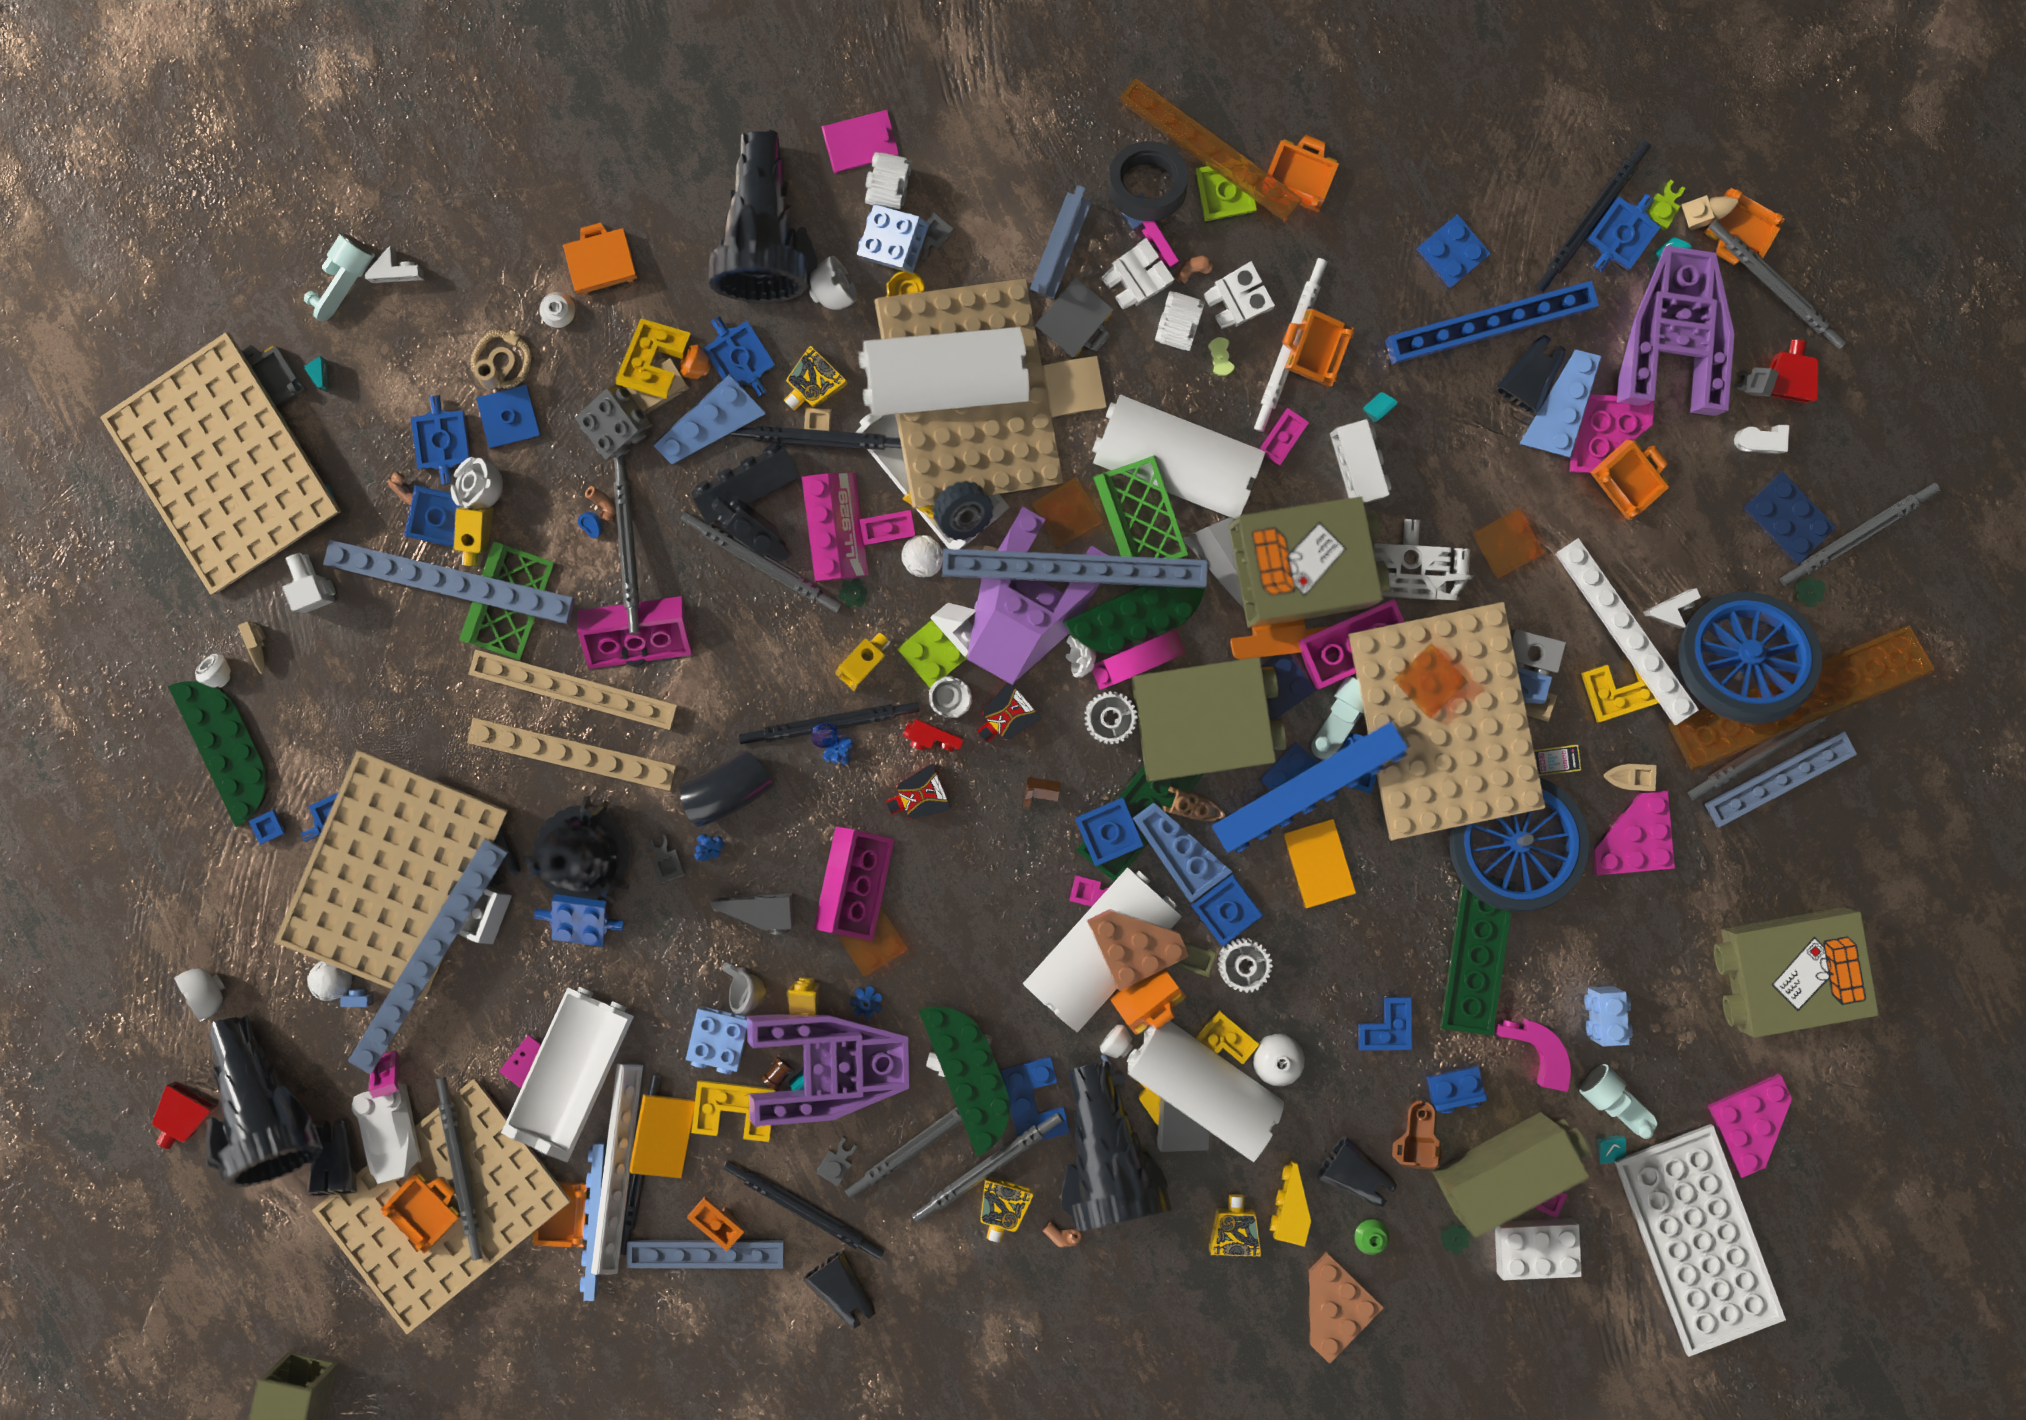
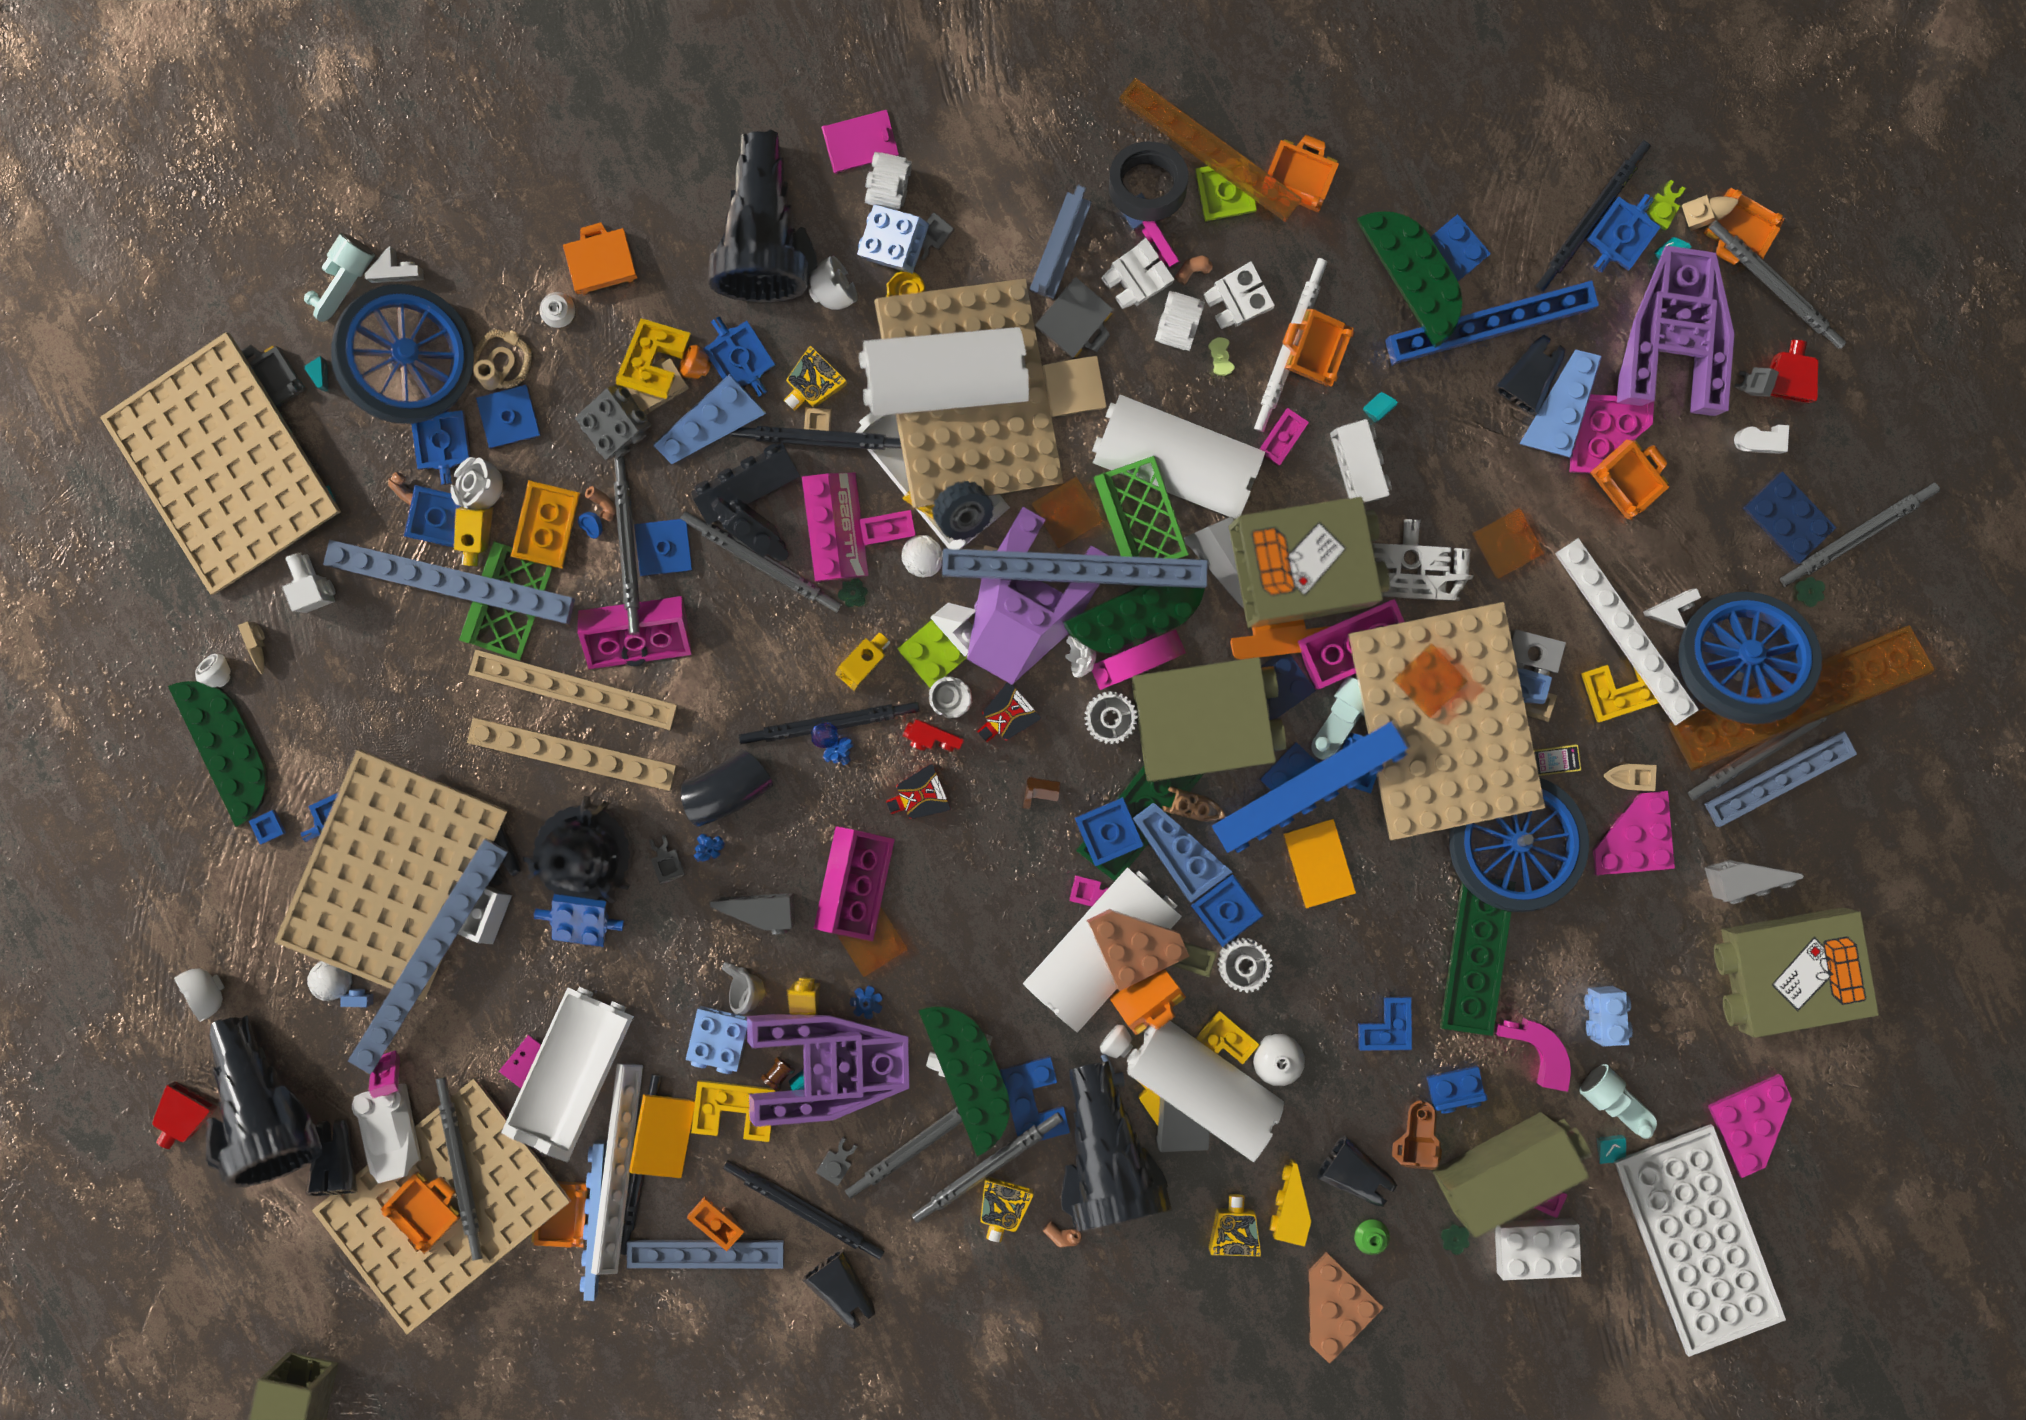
none -> wheel [331,284,474,424]
none -> light orange tile [511,480,580,569]
none -> blue plate [634,519,693,576]
none -> dark green plate [1357,211,1462,348]
none -> light grey slope [1704,860,1804,904]

